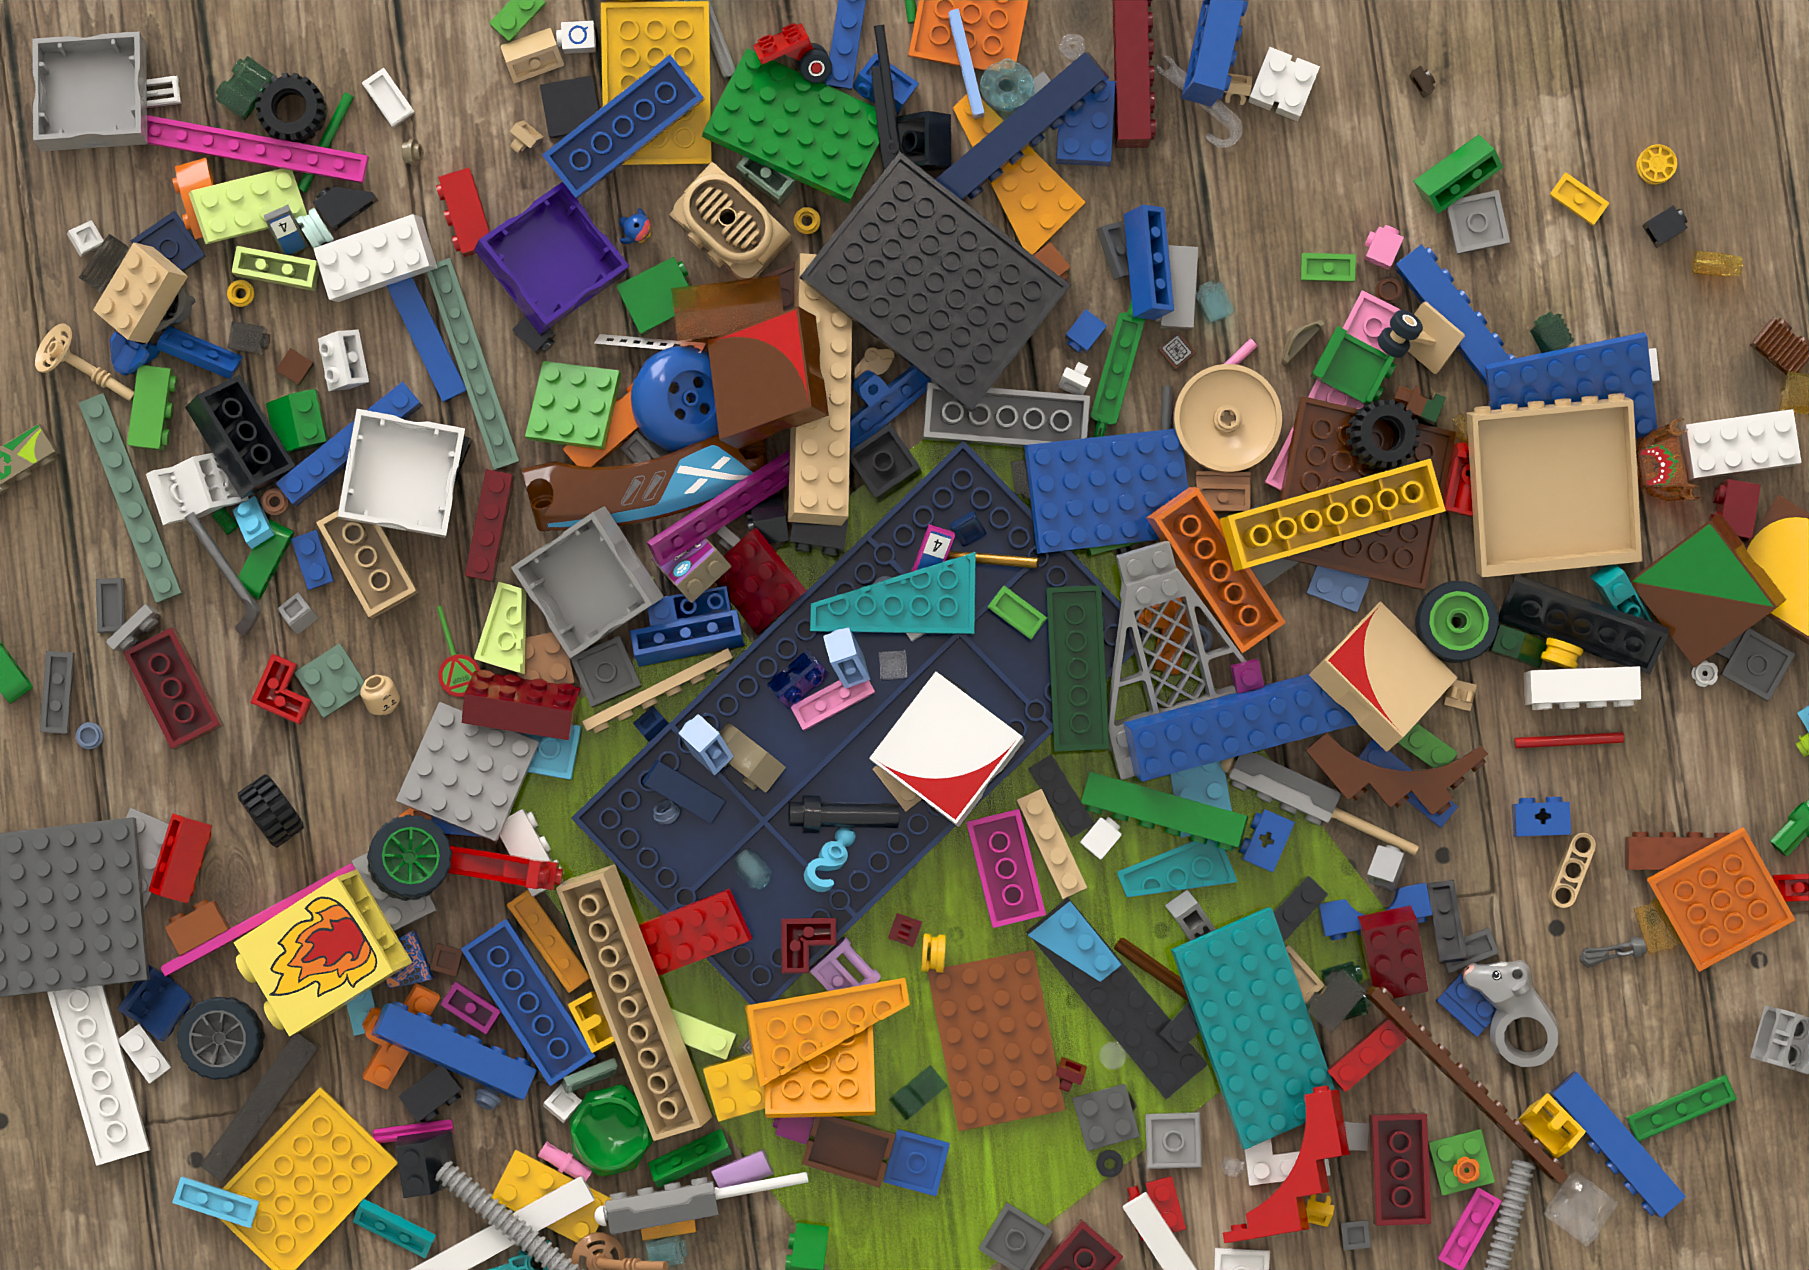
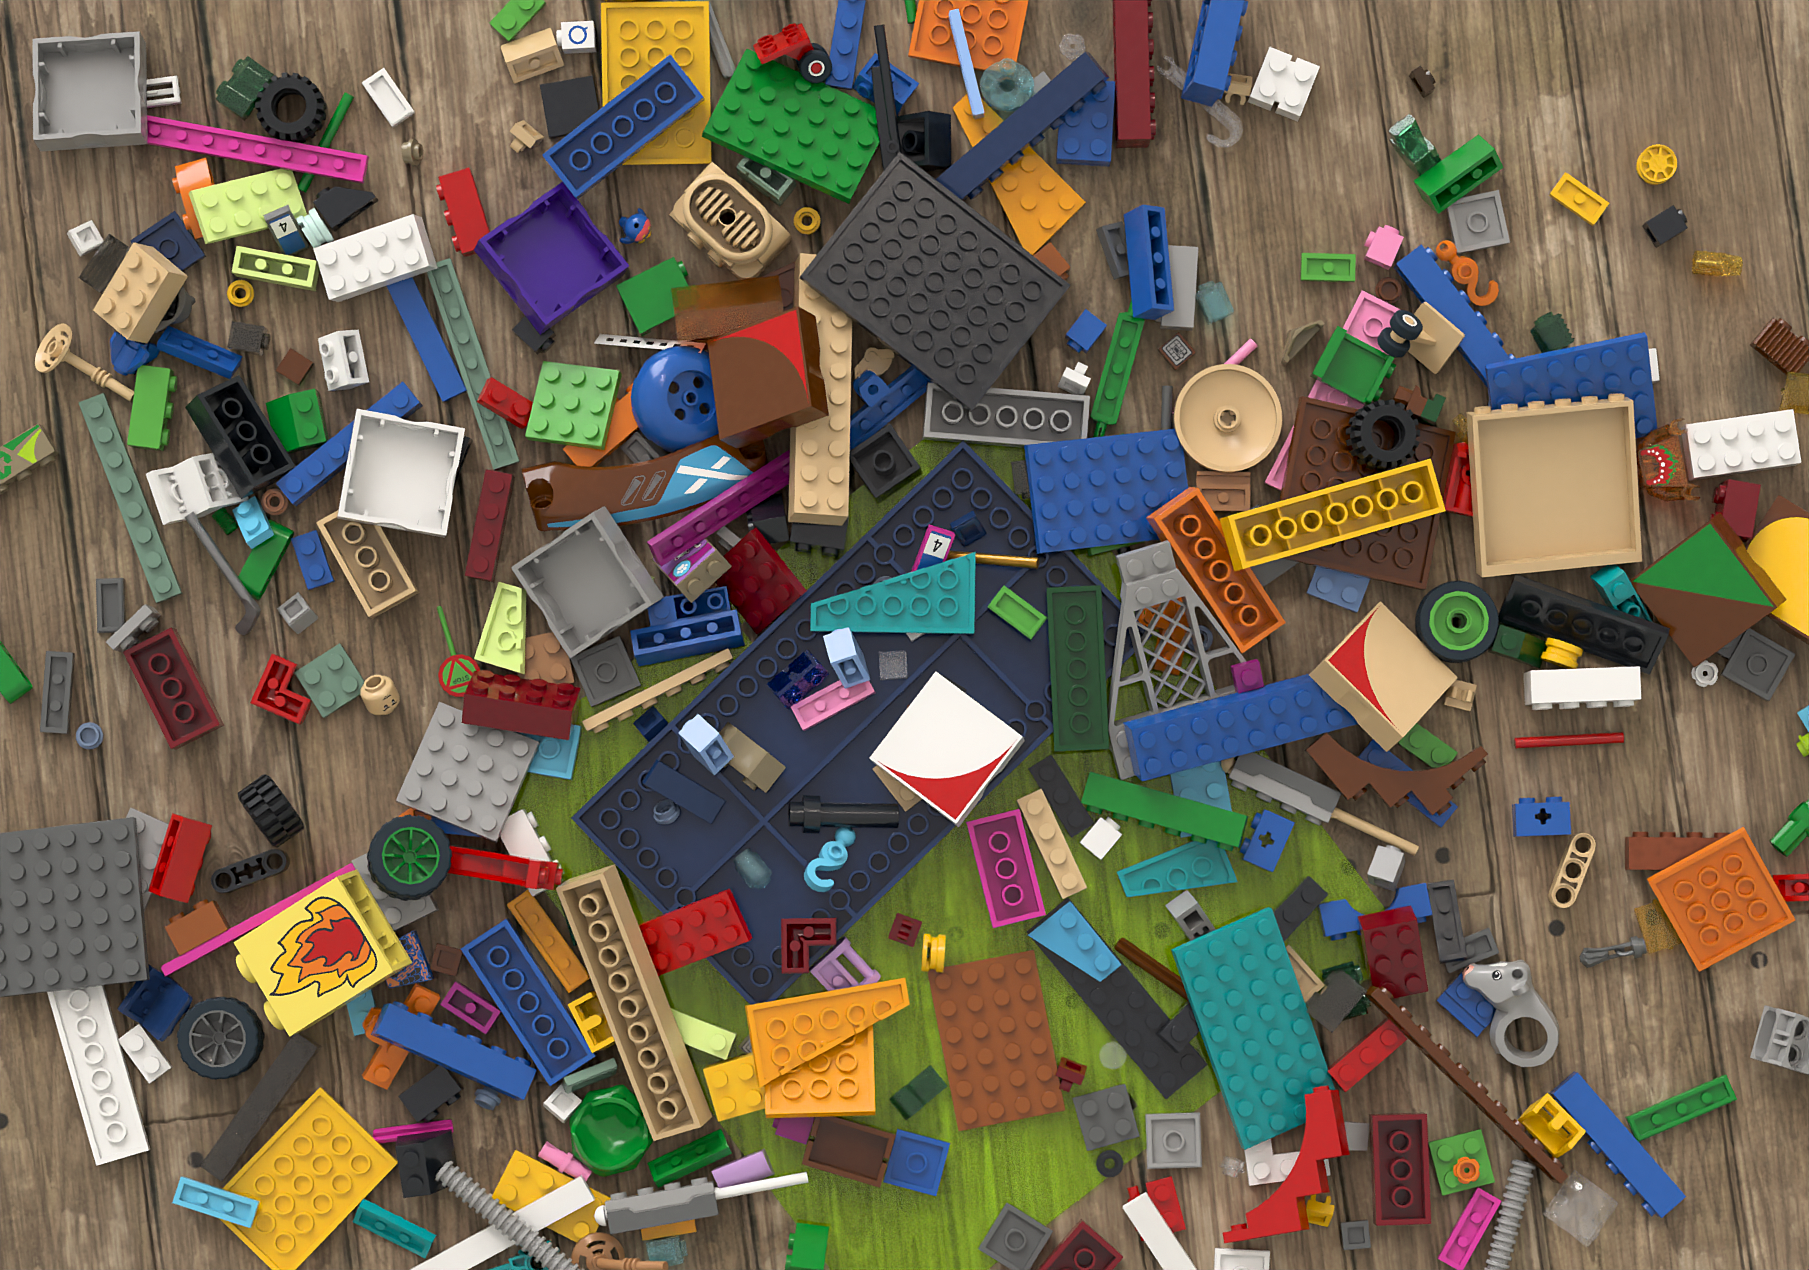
none -> black beam [211,849,290,893]
none -> red plate [477,377,533,429]
none -> clear green brick [1388,114,1441,176]
none -> orange piece [1436,240,1499,306]

